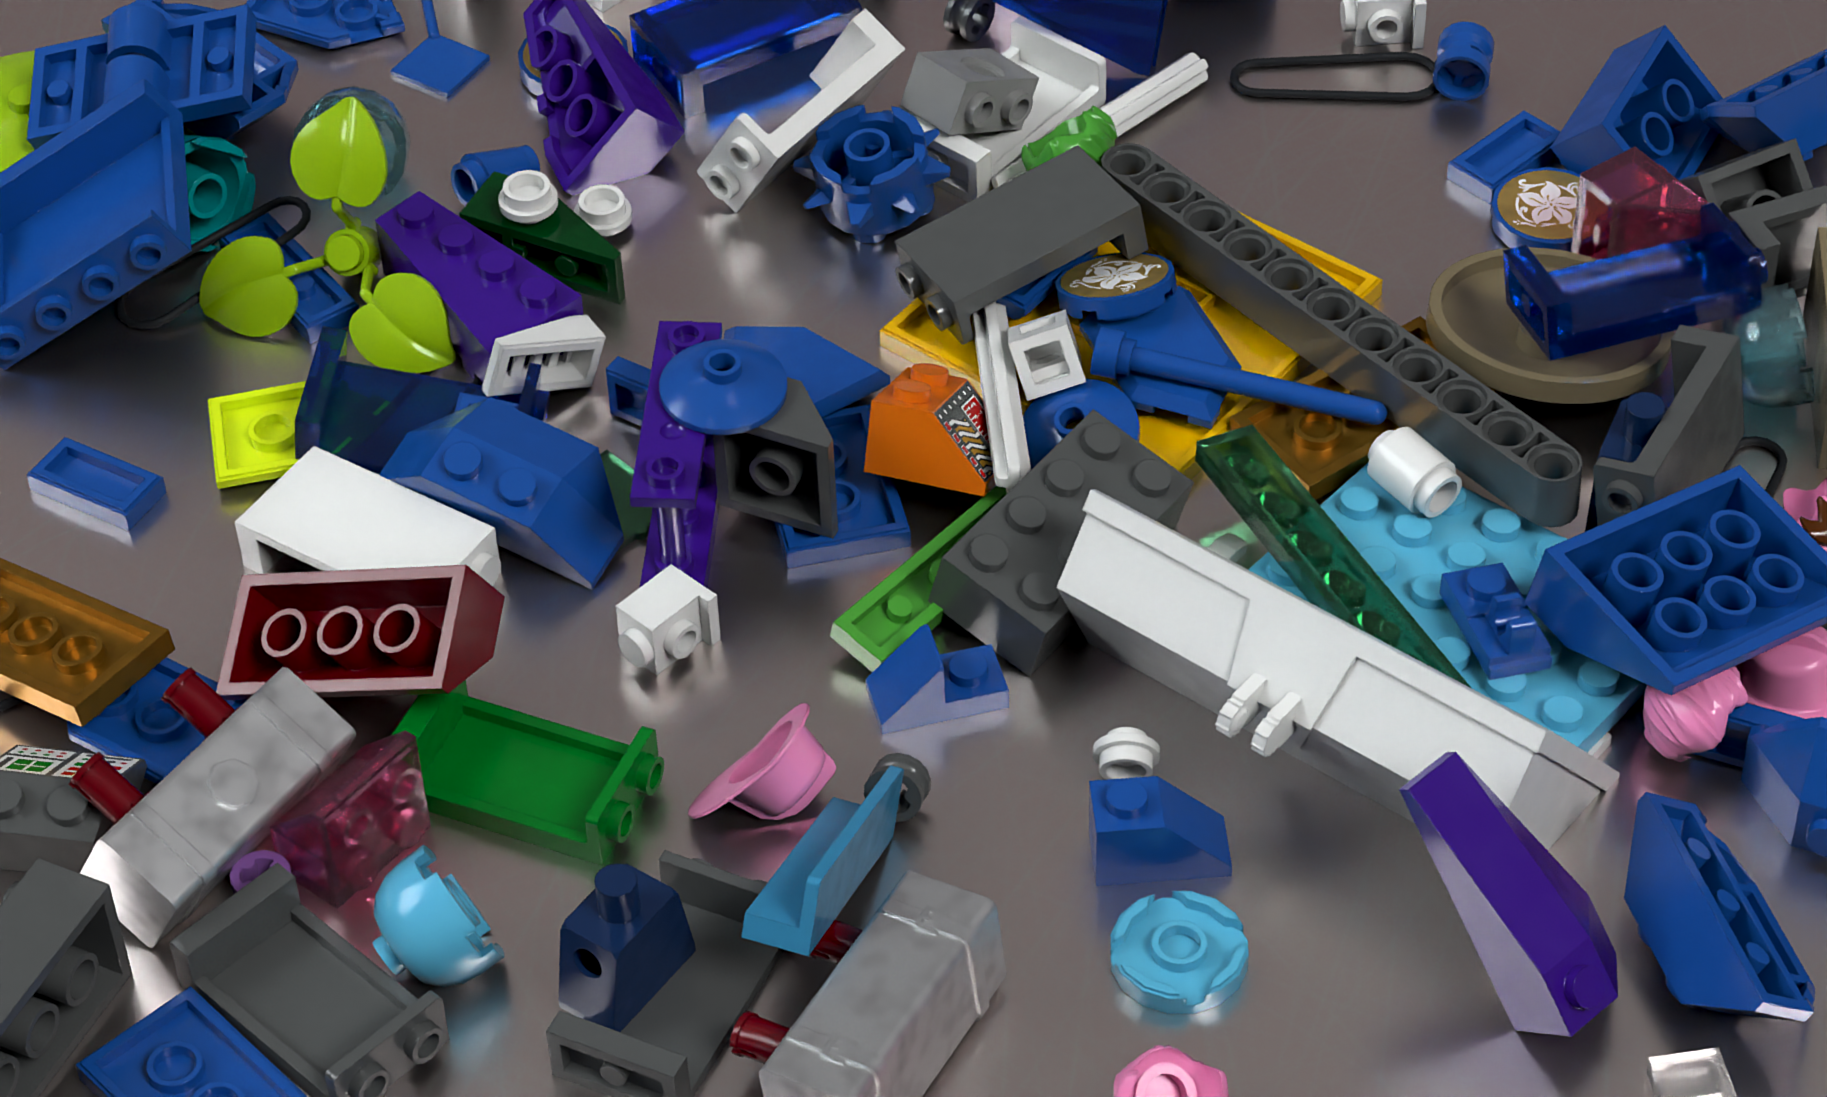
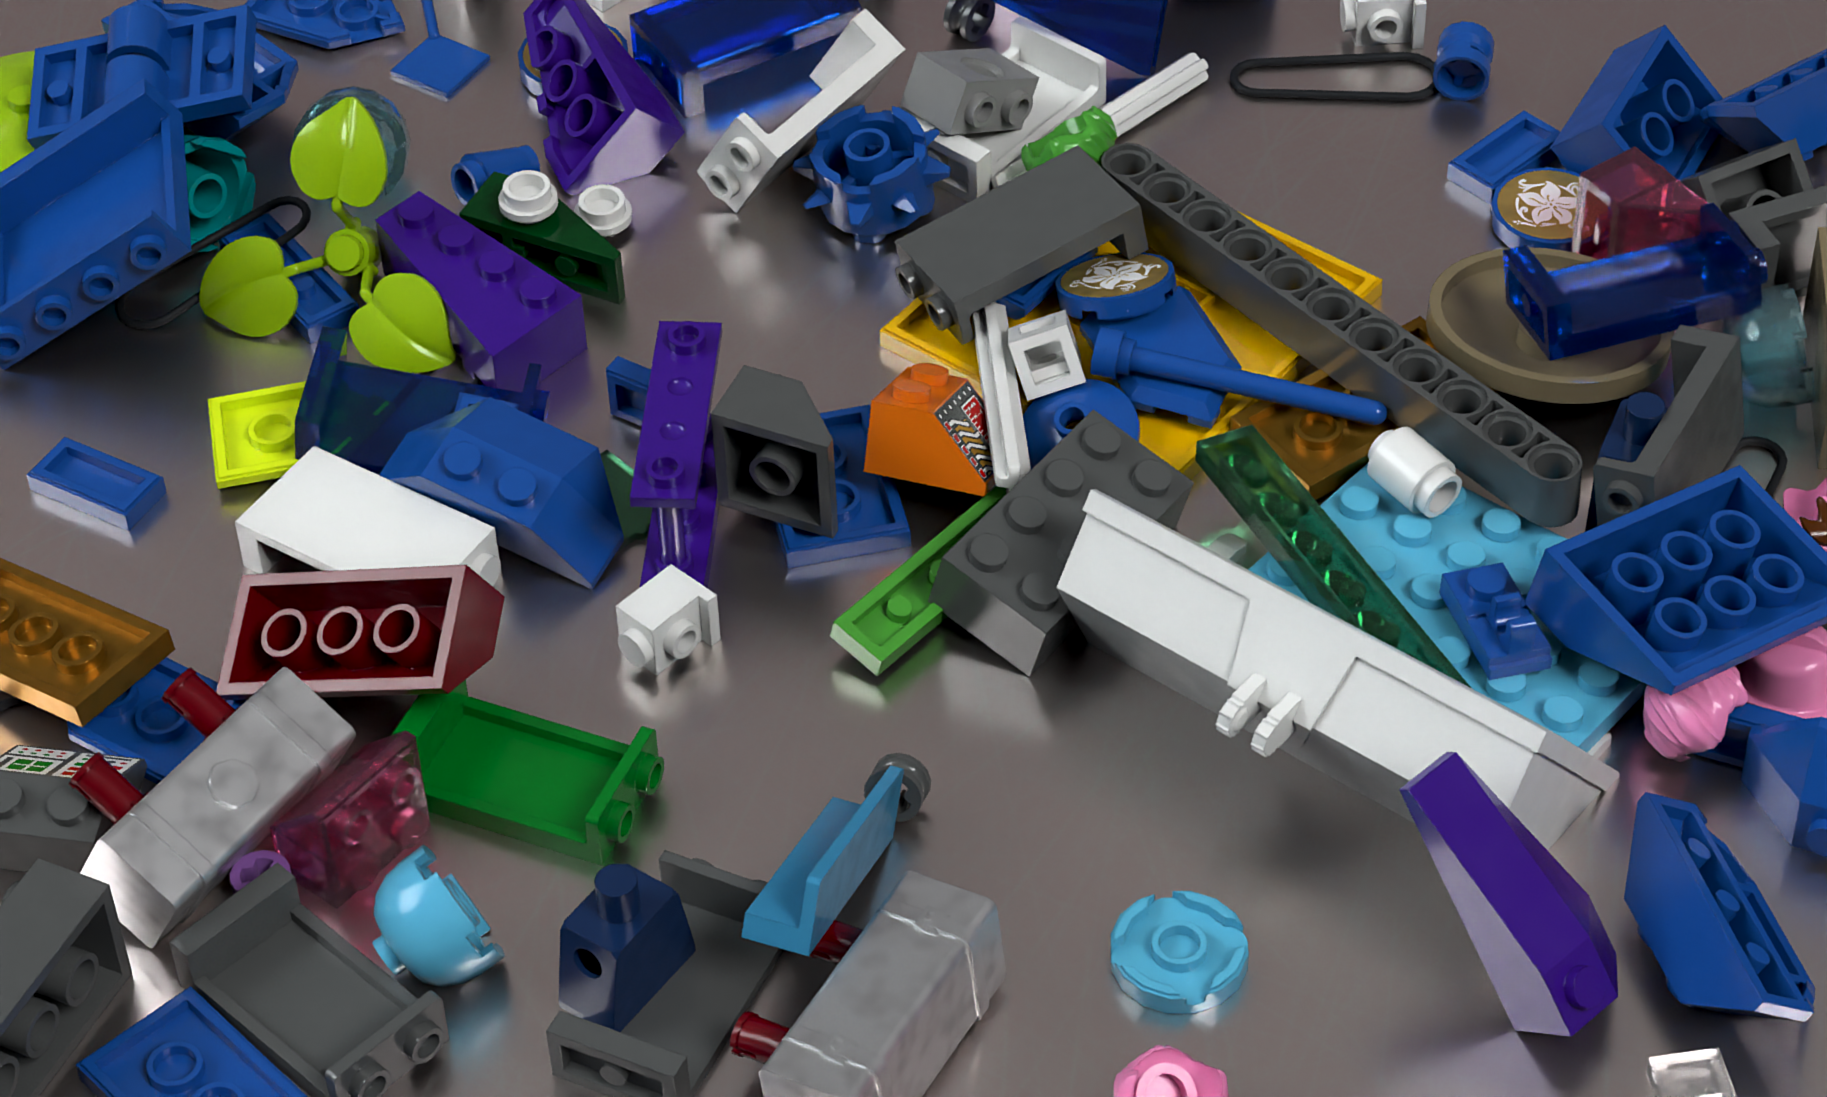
white slope [482,314,606,397] -> none
blue dish [659,339,788,435] -> none
bright pink piece [688,703,836,820] -> none
blue tile [724,326,890,418] -> none
blue slope [866,624,1009,735] -> none
blue slope [1089,776,1232,886] -> none
white plate [1093,727,1160,780] -> none

